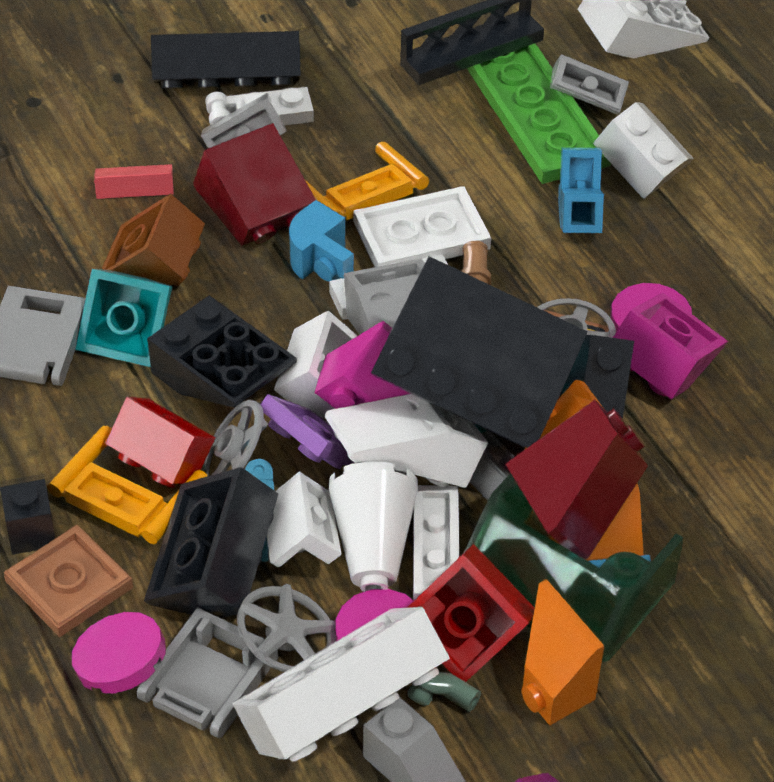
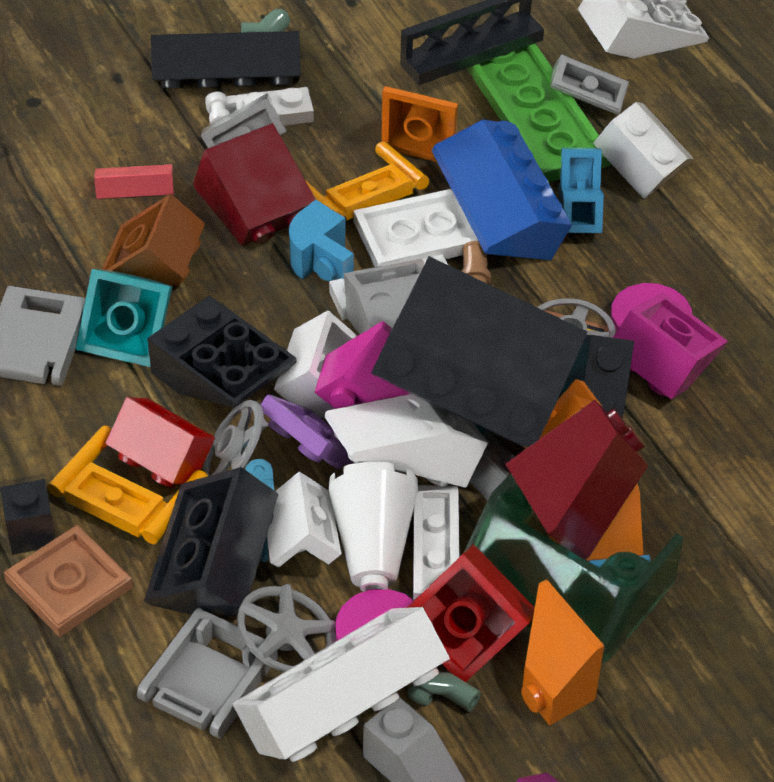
dark pink tile [72,612,166,694] -> none
none -> sand green arm [241,8,290,32]
none -> orange slope [382,86,458,162]
none -> blue slope [432,120,572,260]

